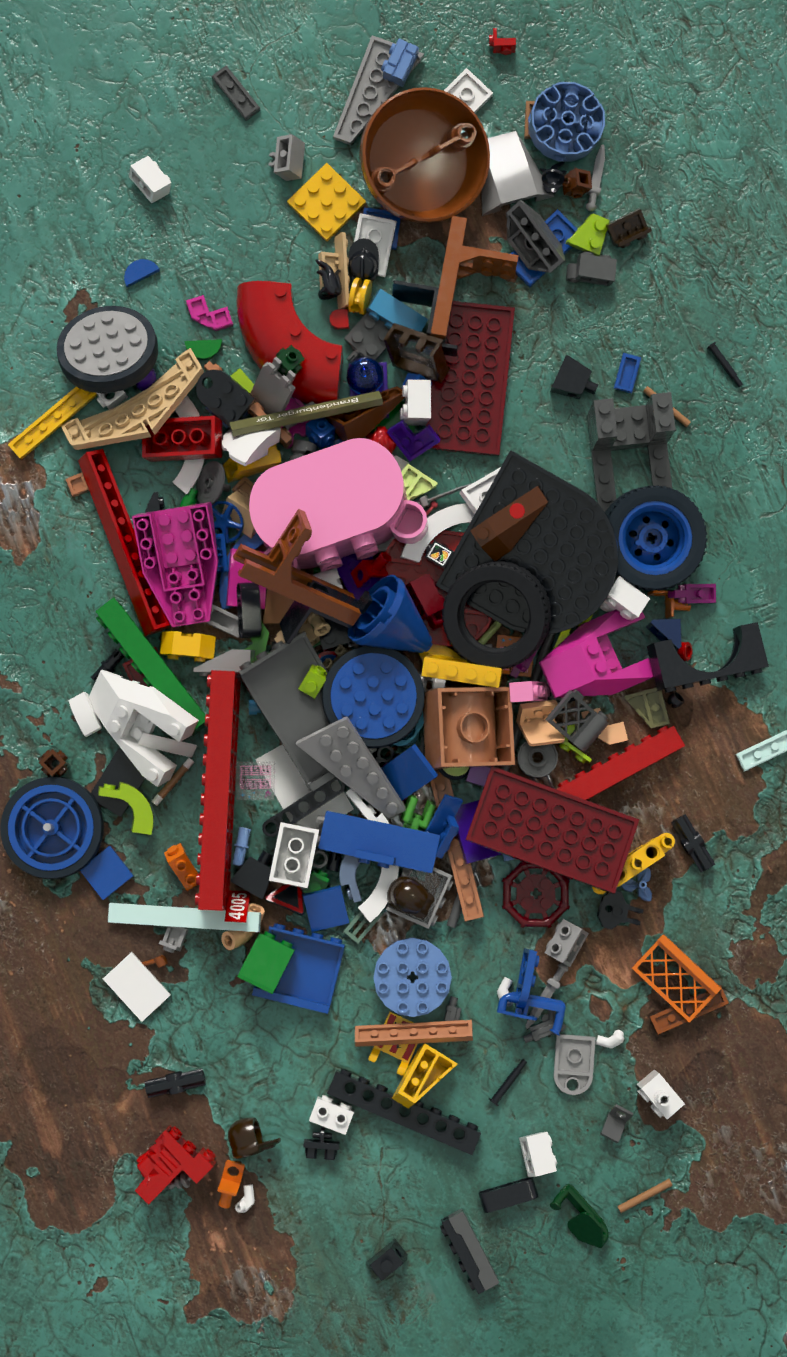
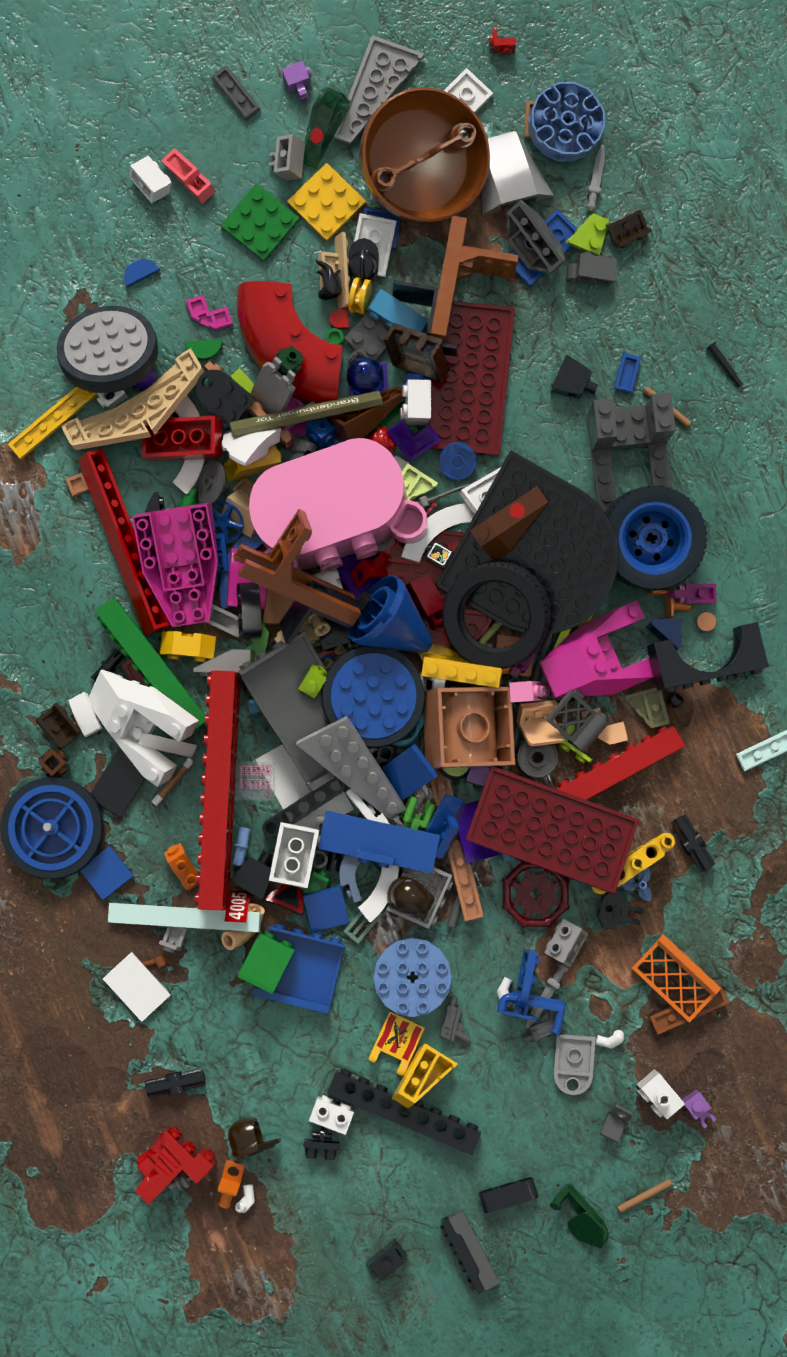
lime arch [98,782,153,835] -> none
nougat plate [355,1020,473,1047] -> none
medium blue brick [381,39,419,87] -> none
black piece [489,1059,527,1106] -> none
white brick [519,1132,557,1177] -> none
black piece [540,162,567,194] -> none
reddish brown brick [562,168,592,199] -> none
white brick [599,576,650,620] -> none
red tile [677,642,693,661] -> none
none -> dark brown bracket [35,703,81,750]
none -> coral slope [161,148,216,204]
none -> green plate [220,183,300,262]
none -> medium lavender brick [282,61,312,101]
none -> clear green wedge [303,87,352,169]
none -> green tile [325,328,344,345]
none -> blue tile [439,442,477,481]
none -> medium lavender brick [682,1090,716,1129]
none -> nougat tile [696,612,716,632]

